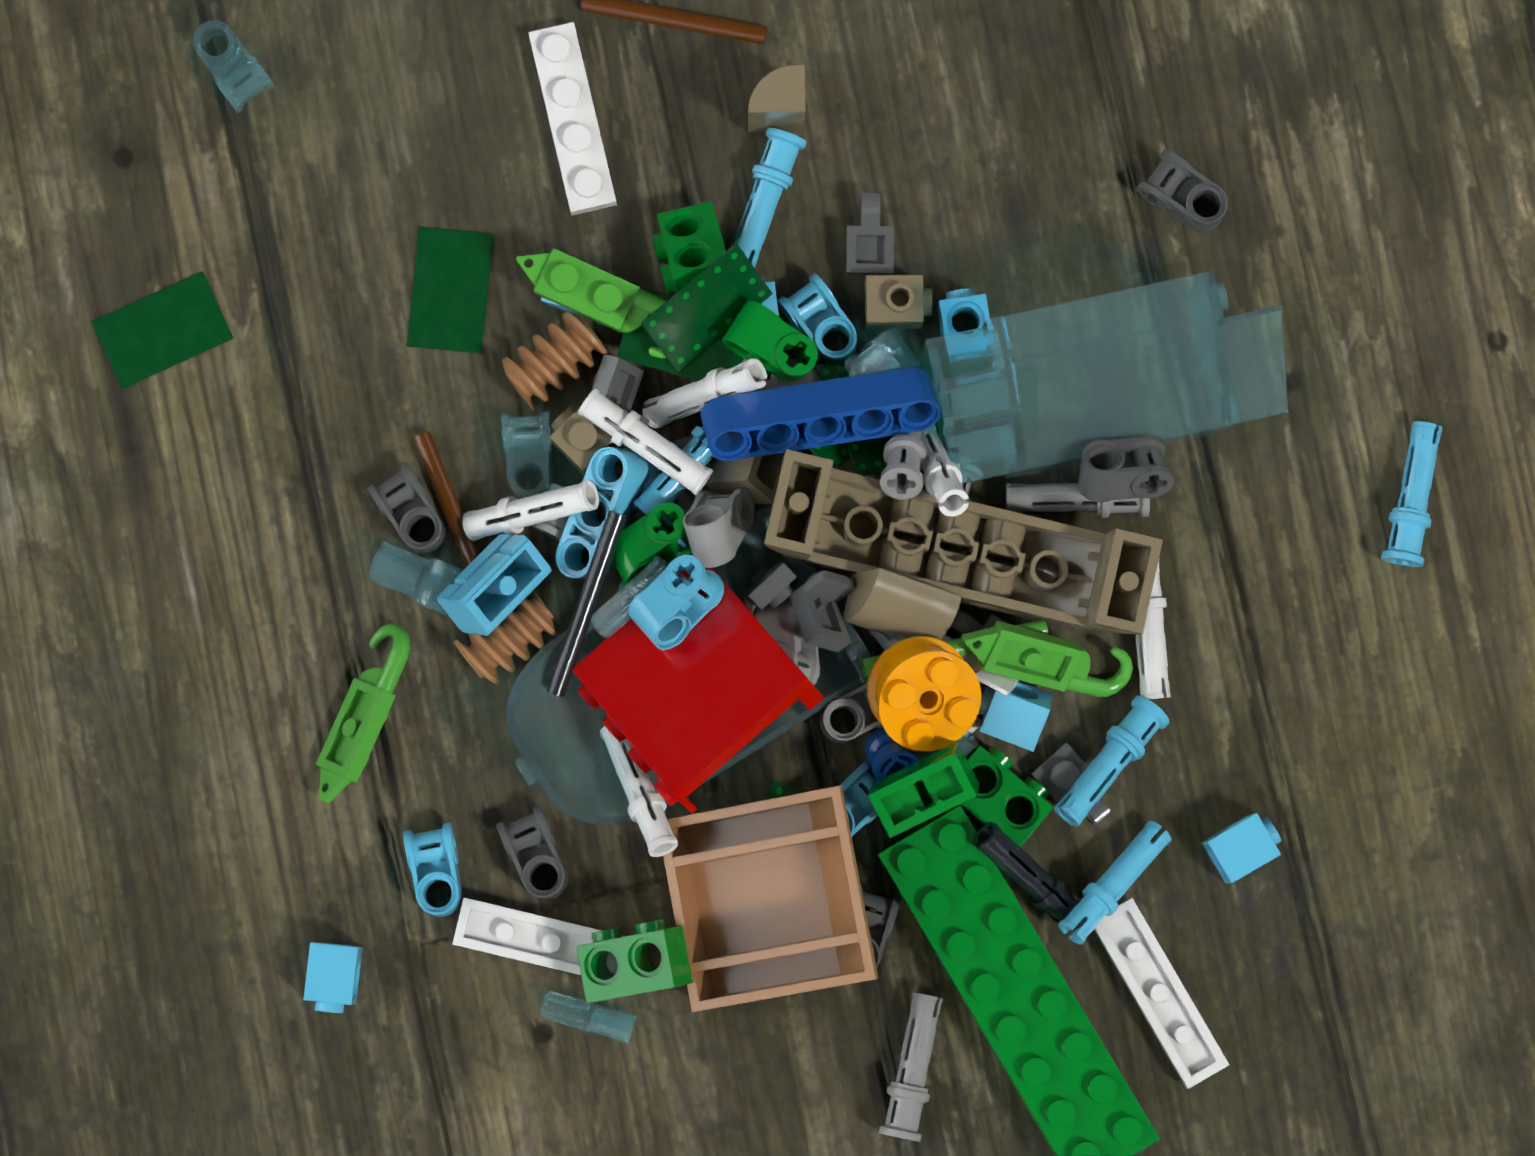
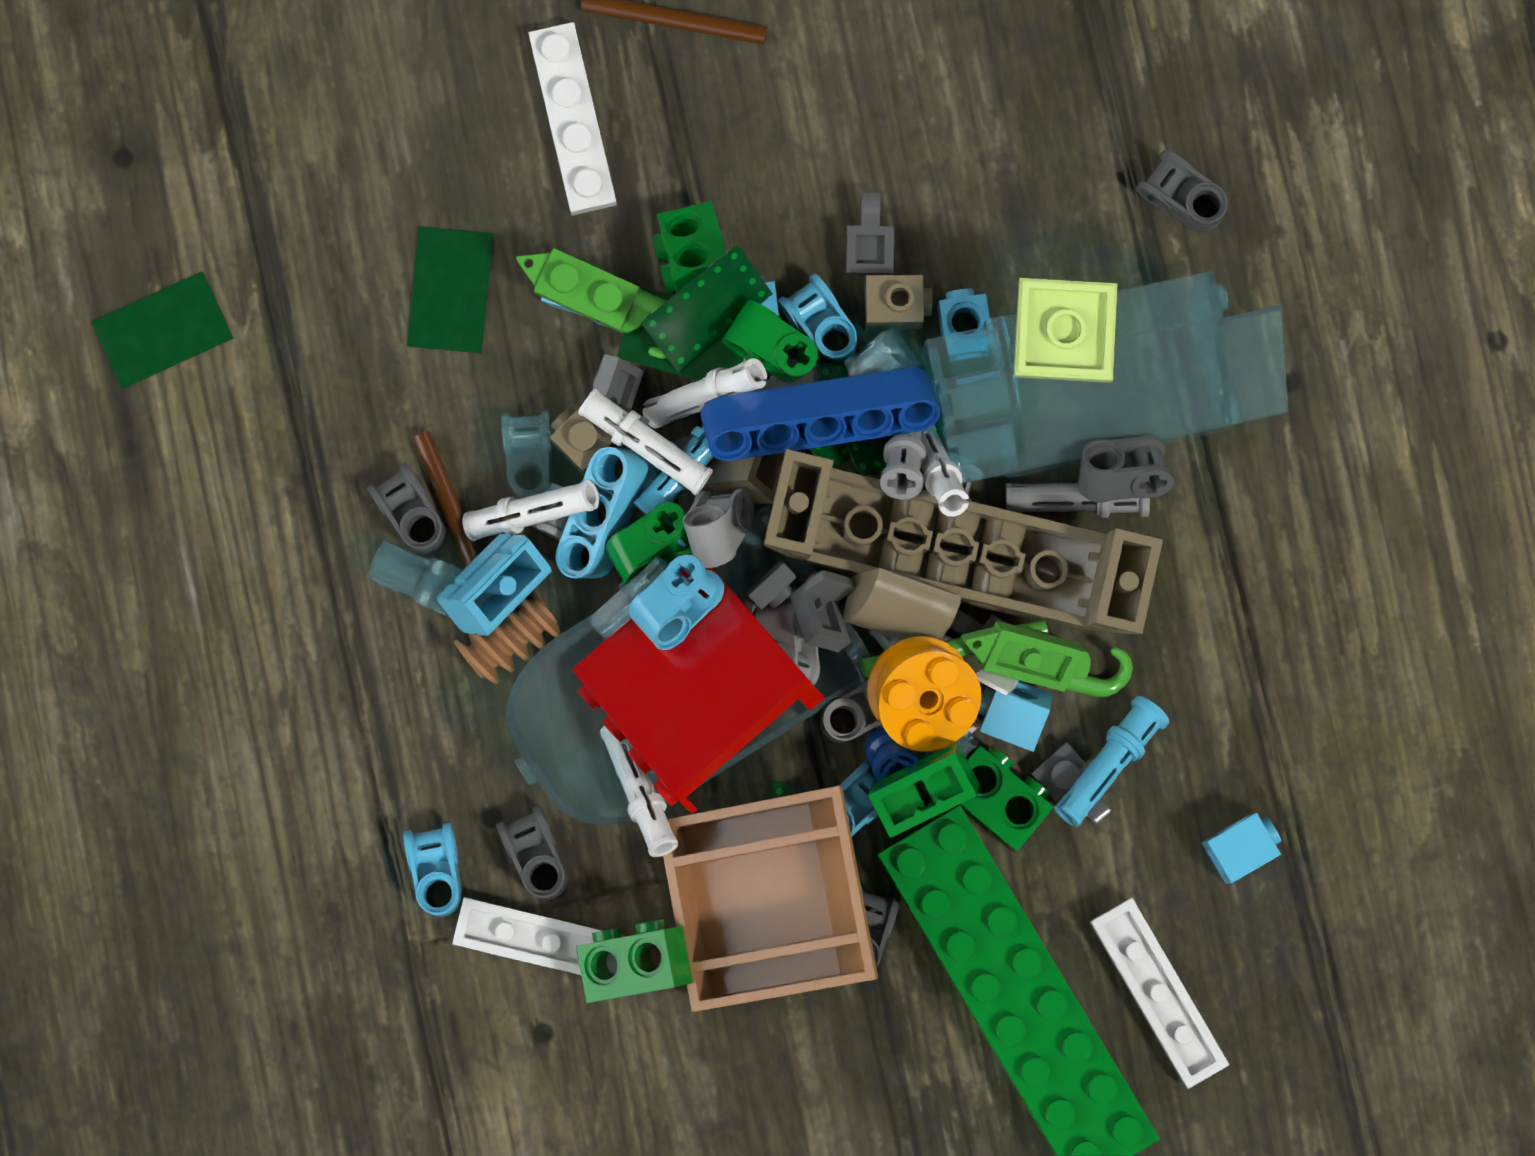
clear light blue piece [193,20,276,114] -> none
medium azure brick [303,942,363,1013] -> none
bright green plate [316,623,410,804] -> none
medium nougat piece [502,311,609,411] -> none
clear light blue axle [540,991,637,1045] -> none
black bar [546,510,627,697] -> none
medium azure pin [731,127,807,268] -> none
dark tan brick [748,65,806,133] -> none
light grey pin [878,992,943,1142] -> none
black pin [973,822,1080,931] -> none
medium azure pin [1058,820,1172,945] -> none
white pin [1136,561,1171,699] -> none
medium azure pin [1381,421,1443,567] -> none
none -> yellowish green tile [1014,278,1118,383]

